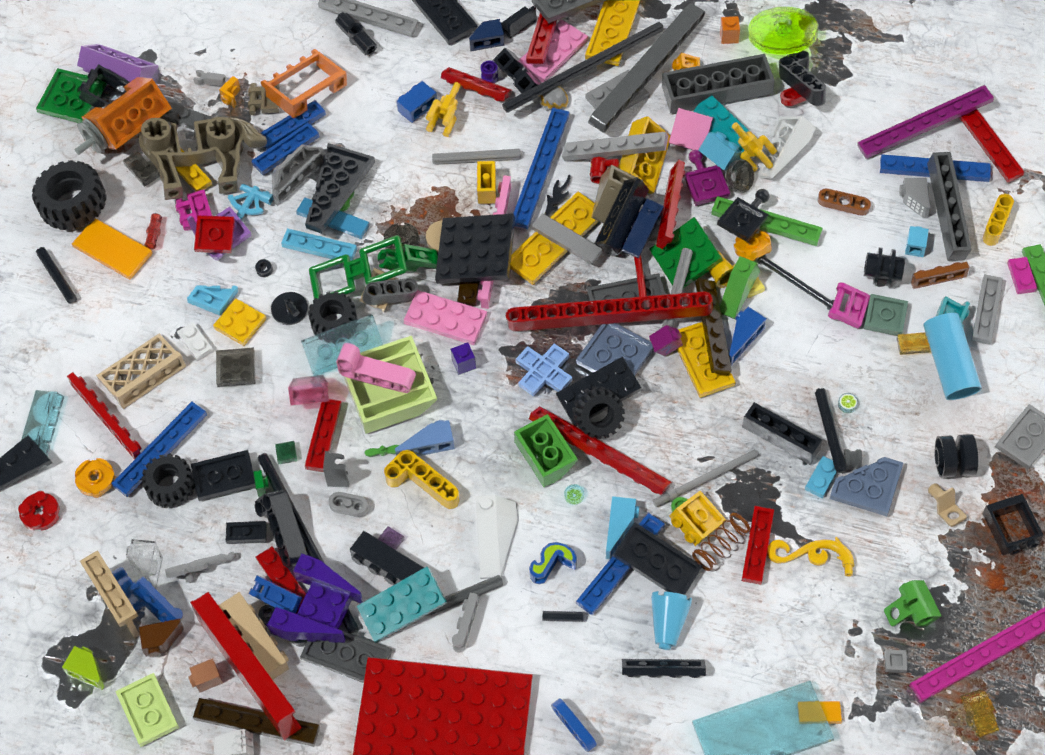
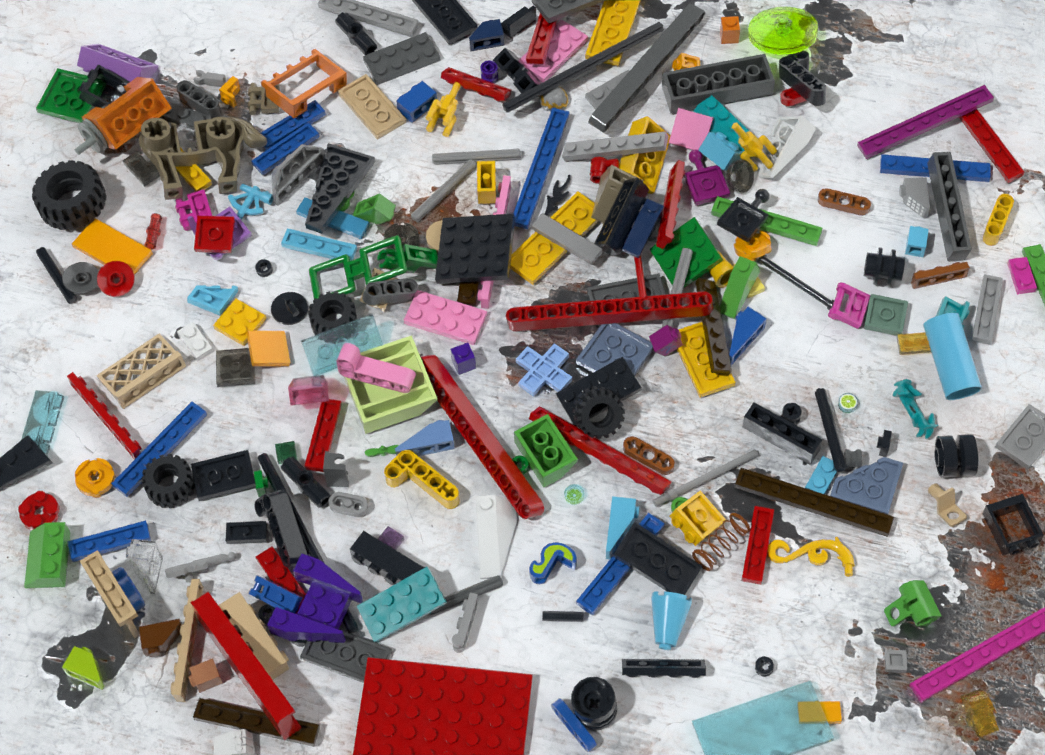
yellowish green plate [115,673,179,747] -> none
blue plate [128,577,183,622] -> none
none -> bright green slope [24,522,70,588]
none -> dark grey dish [62,262,99,294]
none -> blue plate [67,520,151,562]
none -> red dish [97,261,135,297]
none -> tan plate [171,579,204,702]
none -> dark grey beam [176,80,221,119]
none -> light orange tile [247,331,291,366]
none -> black piece [280,456,331,508]
none -> tan tile [337,74,406,140]
none -> bright green slope [353,193,396,224]
none -> dark grey plate [363,32,441,85]
none -> light grey axle [411,159,477,222]
none -> red beam [421,355,544,519]
none -> green bush [512,455,529,475]
none -> black wheel [571,677,617,731]
none -> dark orange beam [623,436,675,475]
none -> dark brown plate [734,468,894,537]
none -> black bush [755,656,774,677]
none -> black wheel [781,403,802,425]
none -> black plate [876,430,892,457]
none -> teal piece [892,379,938,439]

